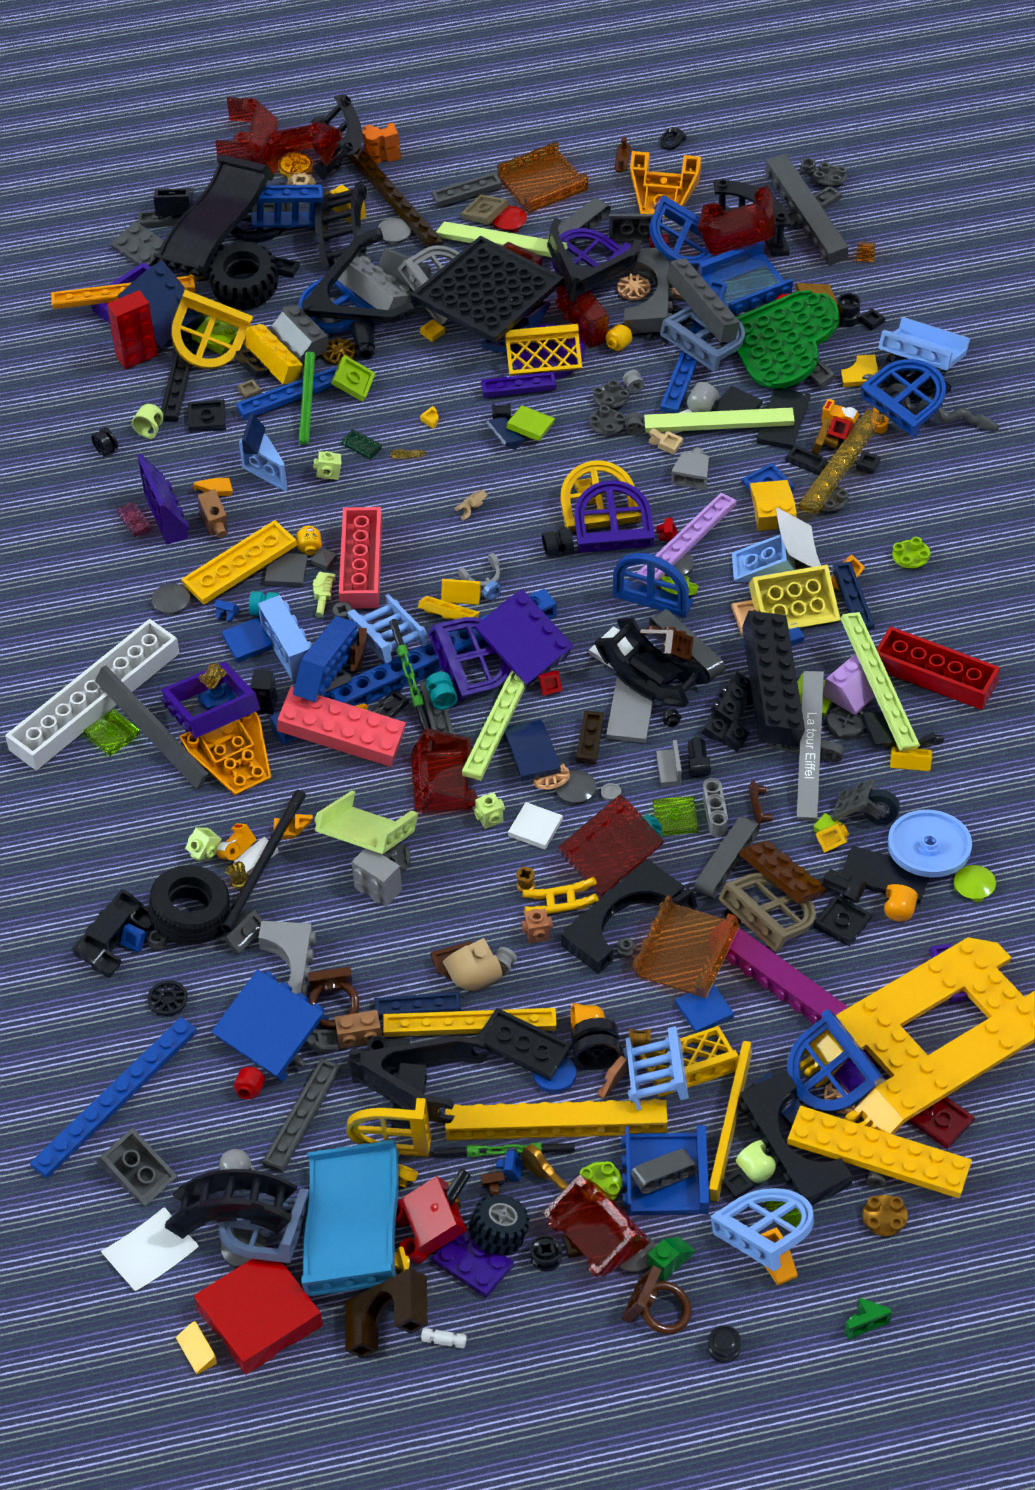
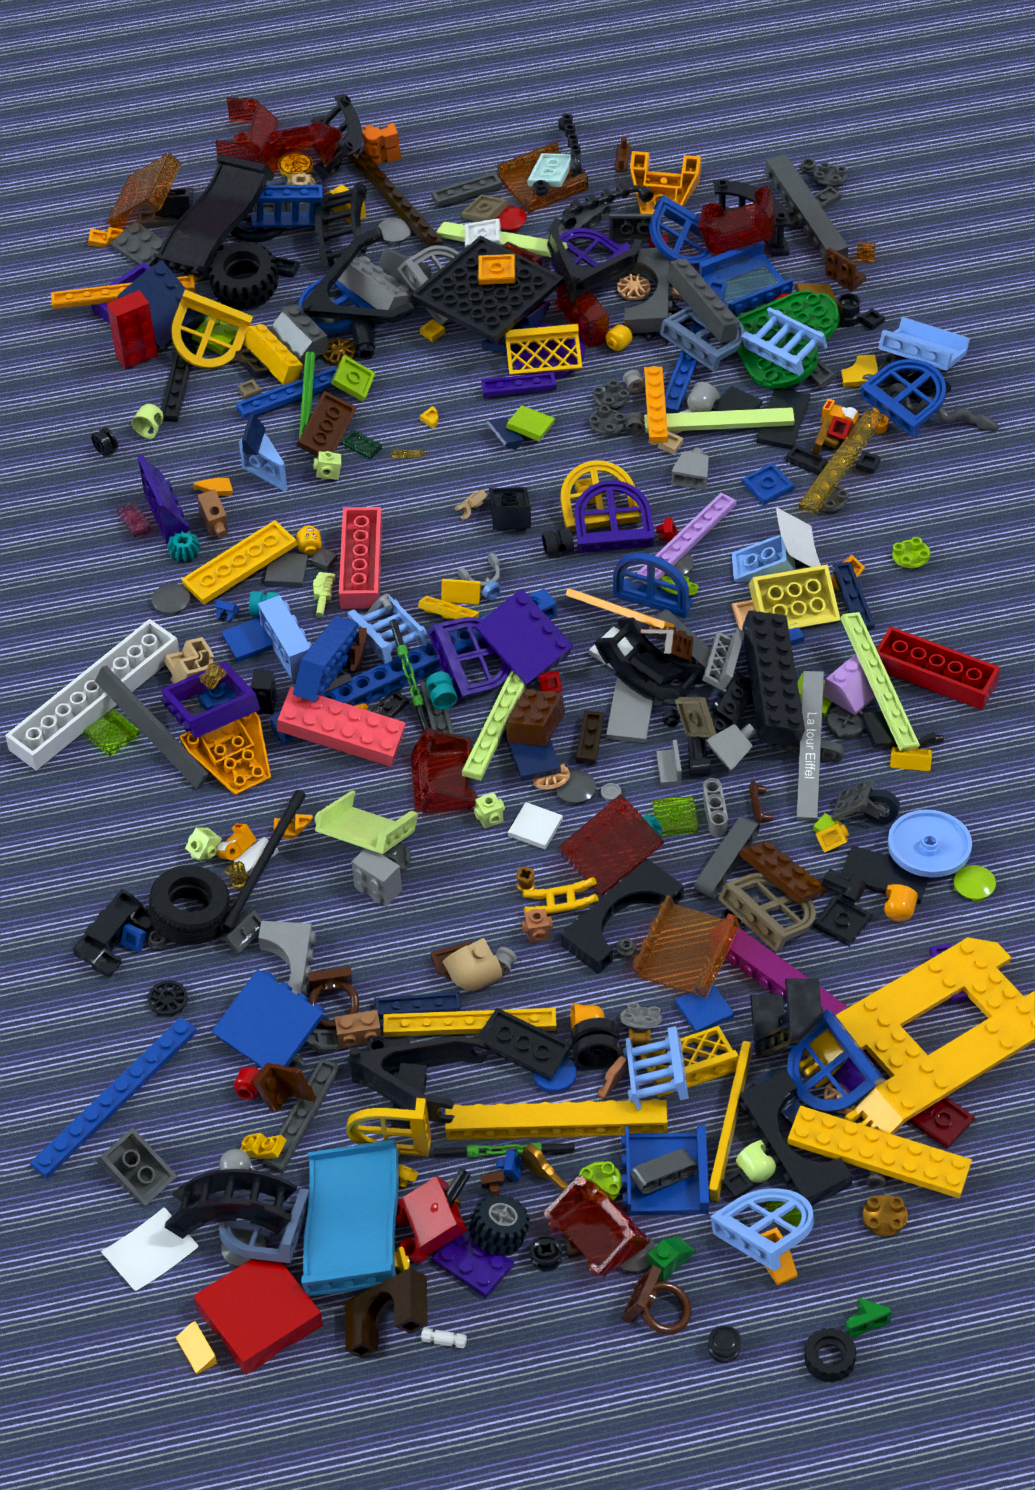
black tile [188,400,226,433] -> none
dark grey wheel [332,602,352,620] -> none
black bush [492,403,511,420] -> none
black piece [660,127,687,150] -> none
black plate [672,888,698,918] -> none
yellow slope [750,480,797,531] -> none
none -> light orange slope [88,227,123,247]
none -> clear orange panel [107,152,181,229]
none -> tan brick [163,637,214,684]
none -> teal gear [167,530,200,563]
none -> yellow slope [240,1133,287,1159]
none -> reddish brown bracket [253,1063,317,1112]
none -> reddish brown plate [296,391,357,457]
none -> light grey bar [364,594,393,615]
none -> white tile [465,219,501,248]
none -> light orange tile [478,254,515,285]
none -> black slope [489,487,531,531]
none -> reddish brown brick [505,689,565,746]
none -> light aqua tile [527,153,574,187]
none -> black plate [532,180,550,196]
none -> black bar [558,113,585,182]
none -> black bar [561,183,654,229]
none -> light orange tile [566,588,674,630]
none -> light grey dish [619,1003,662,1029]
none -> light orange plate [644,366,668,443]
none -> dark tan tile [675,697,716,738]
none -> light grey fence [702,629,744,691]
none -> light grey torso [706,724,757,772]
none -> light blue fence [741,307,827,376]
none -> black windscreen [750,978,824,1058]
none -> black tyre [804,1328,856,1383]
none -> reddish brown bracket [825,247,866,291]

